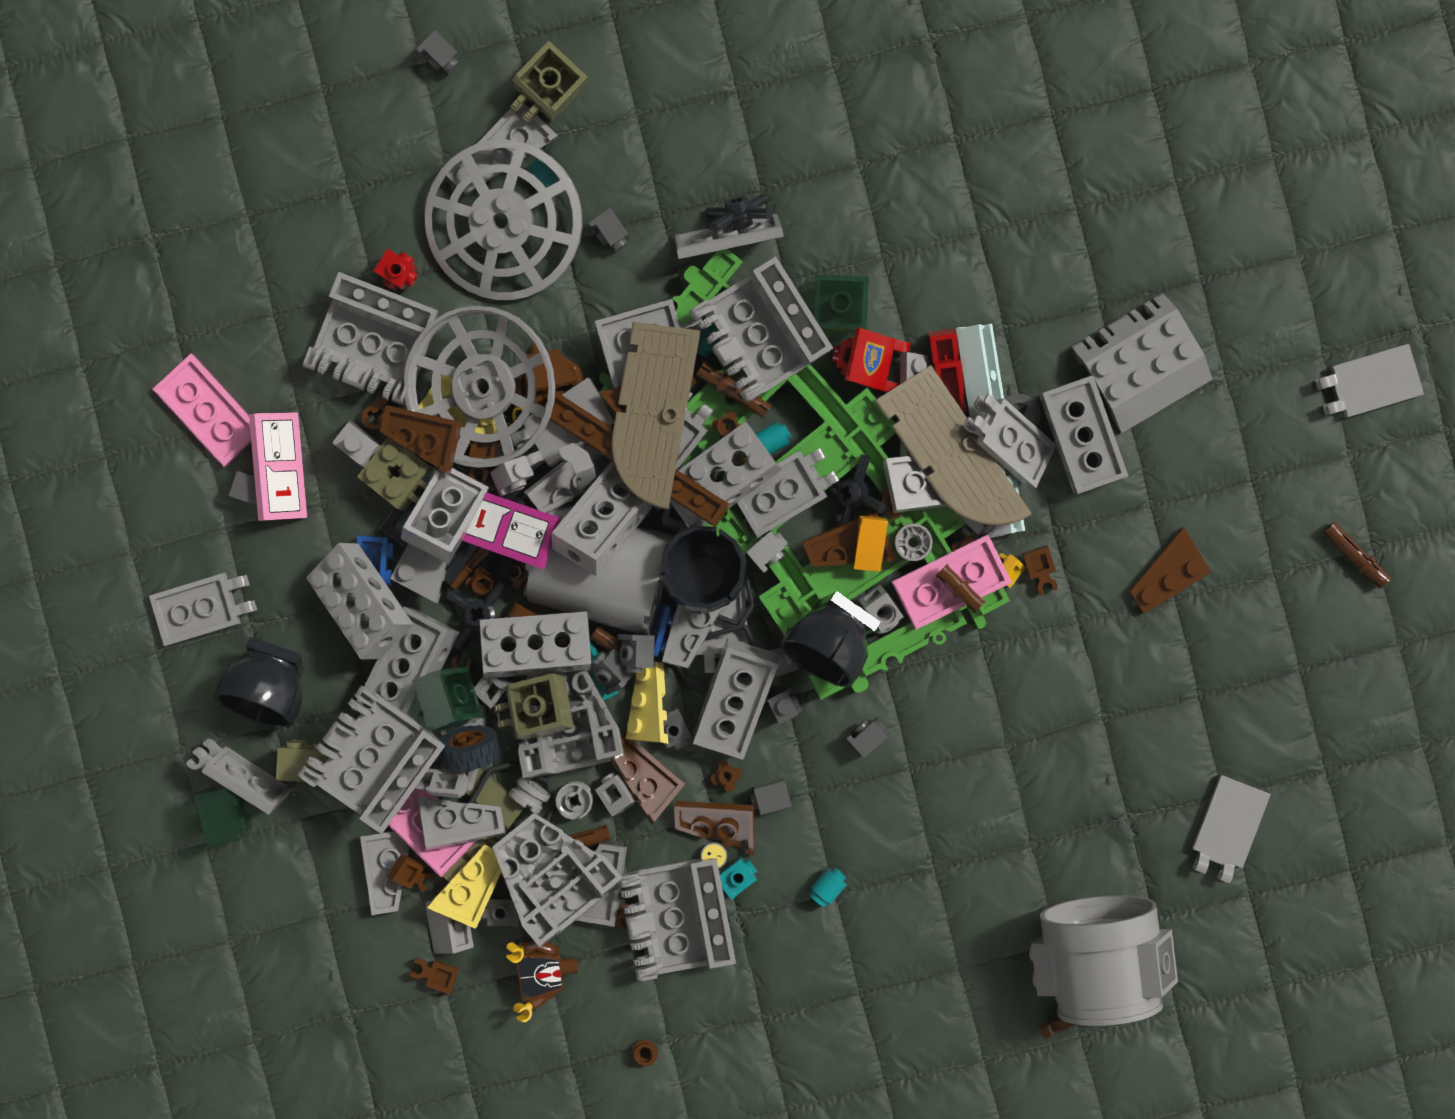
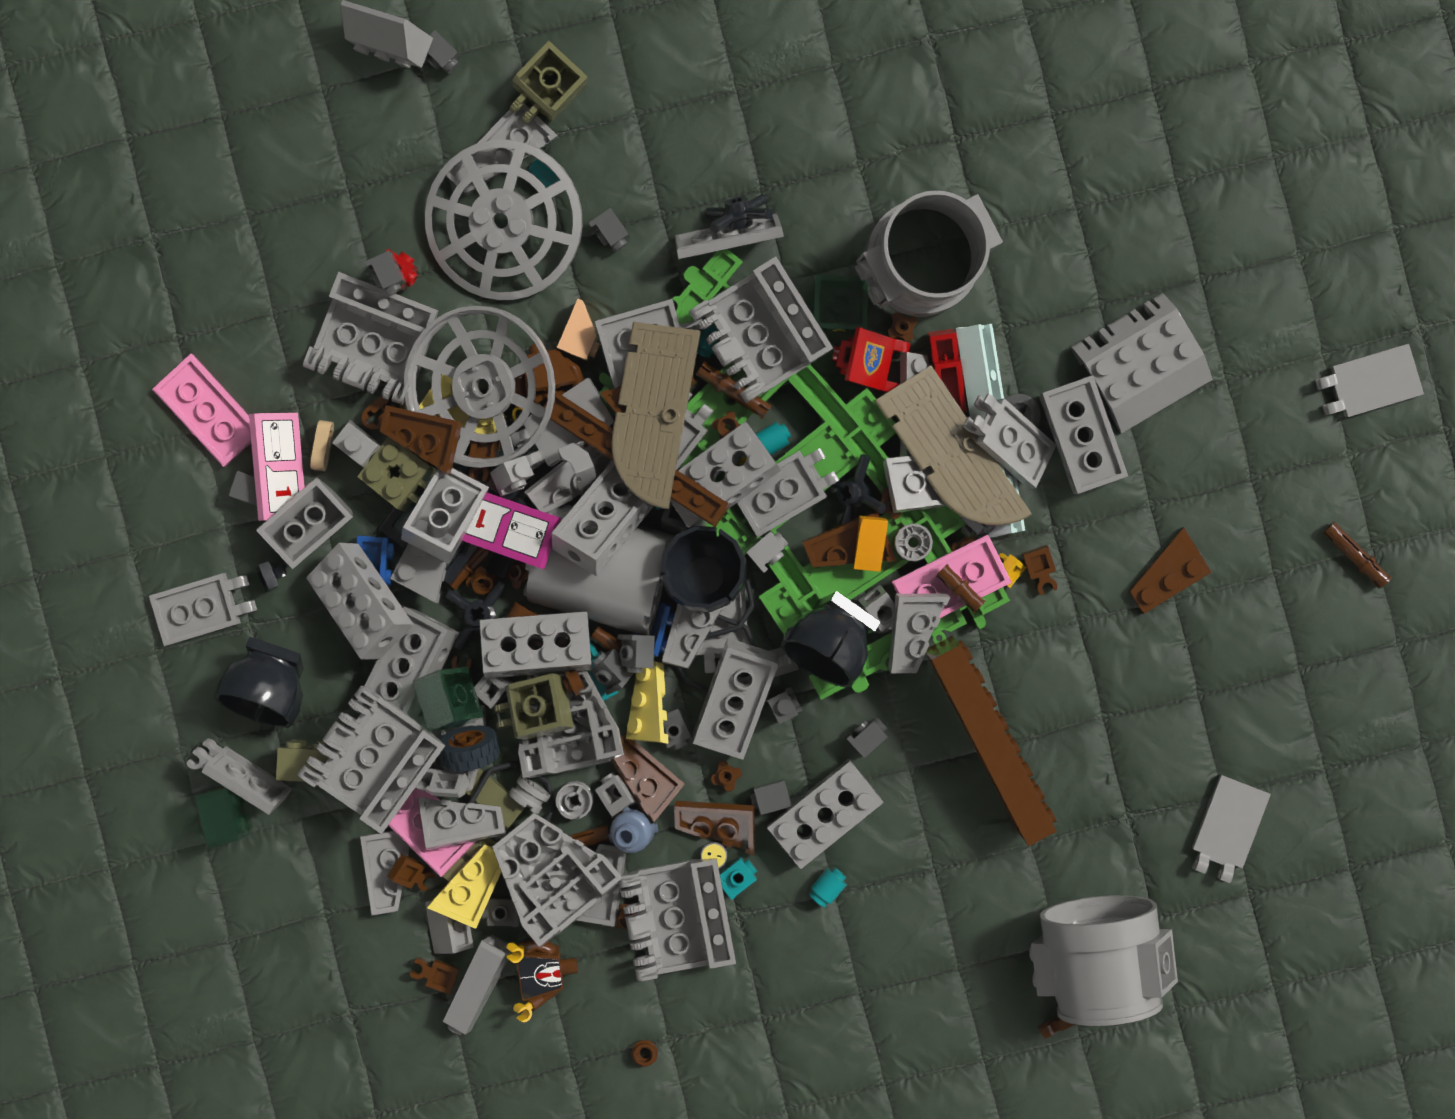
none -> light grey slope [256,477,353,569]
none -> black tile [256,561,287,592]
none -> tan beam [310,420,334,472]
none -> light grey slope [341,0,433,68]
none -> dark grey brick [365,251,406,295]
none -> light grey slope [443,935,513,1035]
none -> light nougat slope [557,299,600,362]
none -> reddish brown plate [563,670,585,696]
none -> sand blue piece [608,806,658,853]
none -> light grey brick [767,759,884,869]
none -> light grey cylinder [855,191,1003,317]
none -> reddish brown plate [888,312,917,342]
none -> light grey wing [888,593,950,673]
none -> reddish brown brick [925,636,1057,846]

